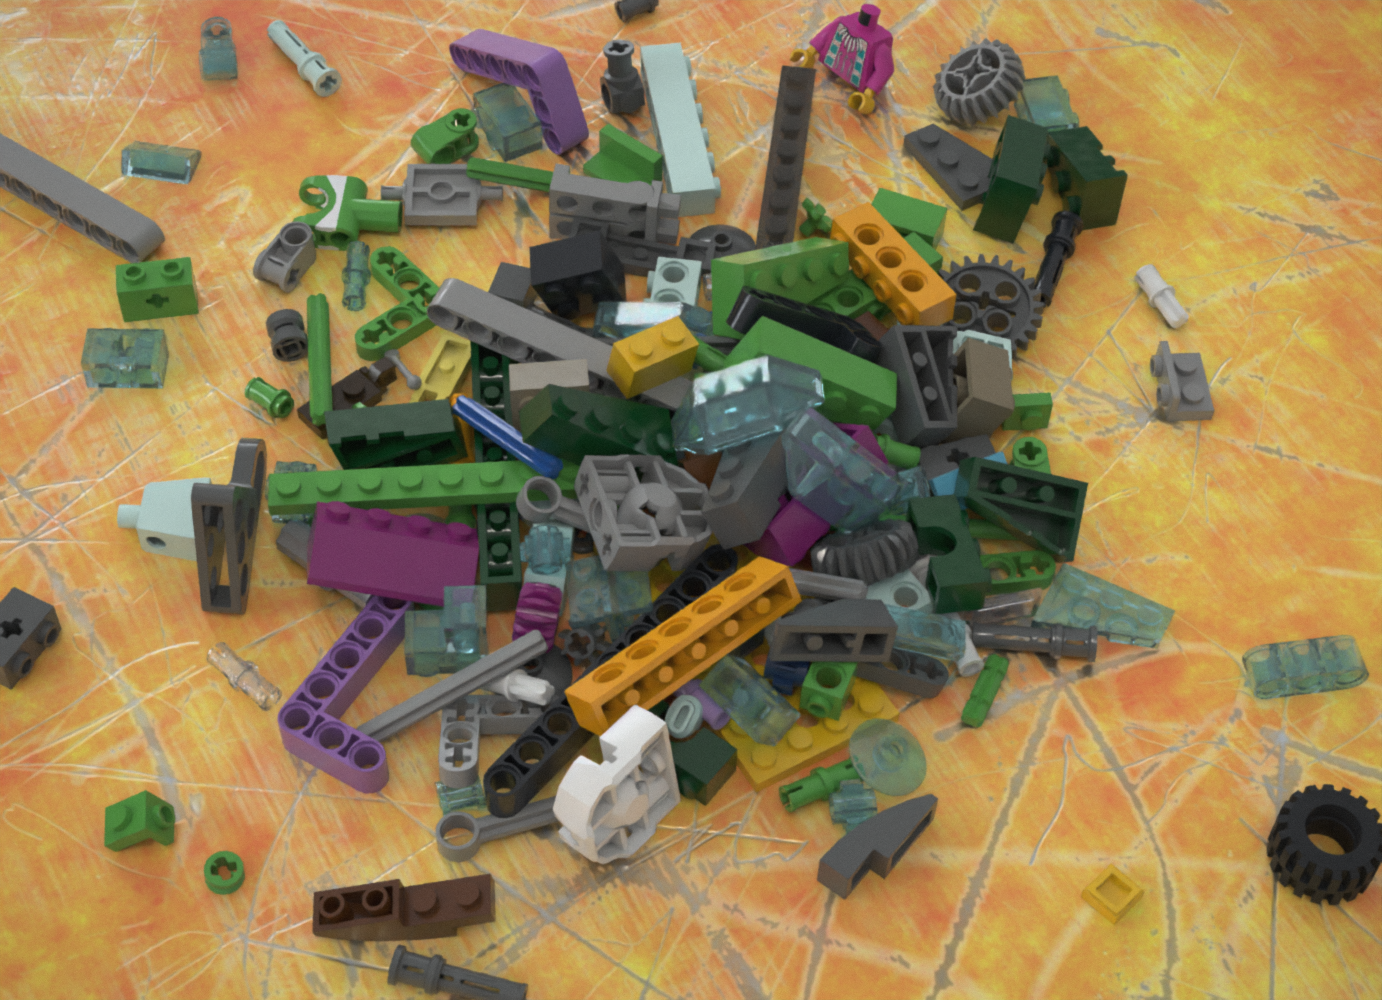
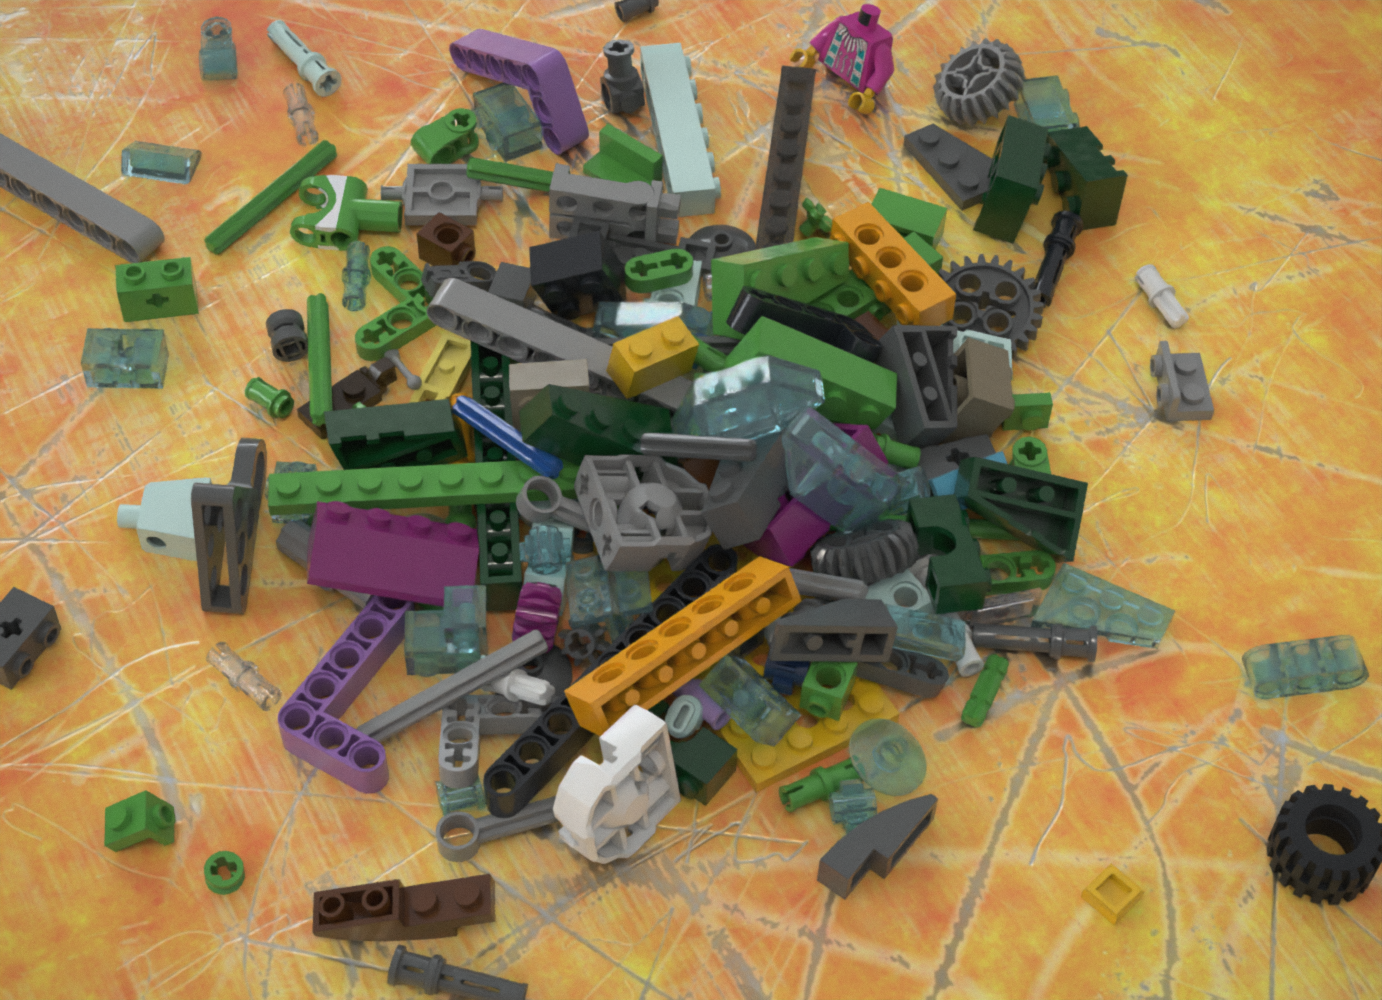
light grey piece [253,221,316,292] -> none
none -> bright green axle [204,140,337,254]
none -> clear pin [283,83,319,147]
none -> reddish brown brick [416,212,476,266]
none -> dark grey piece [421,261,497,298]
none -> bright green beam [625,249,694,293]
none -> dark grey axle [641,433,757,462]

